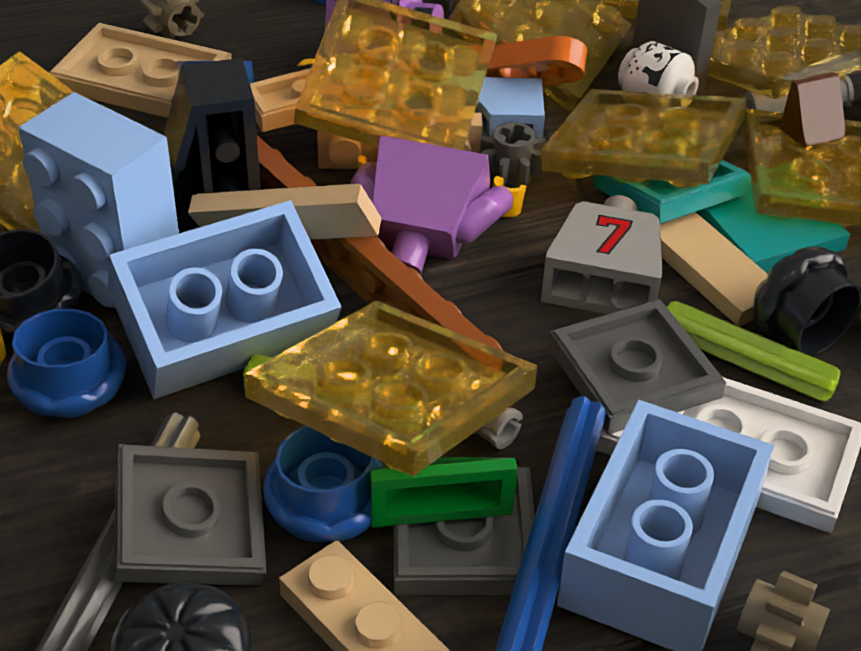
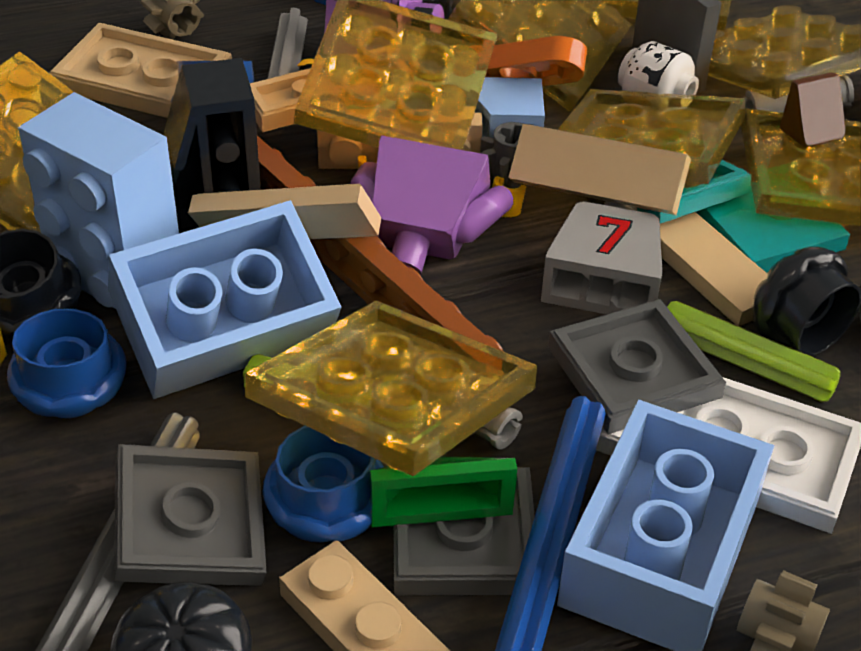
none -> light grey axle [267,8,308,79]
none -> tan tile [508,124,691,215]

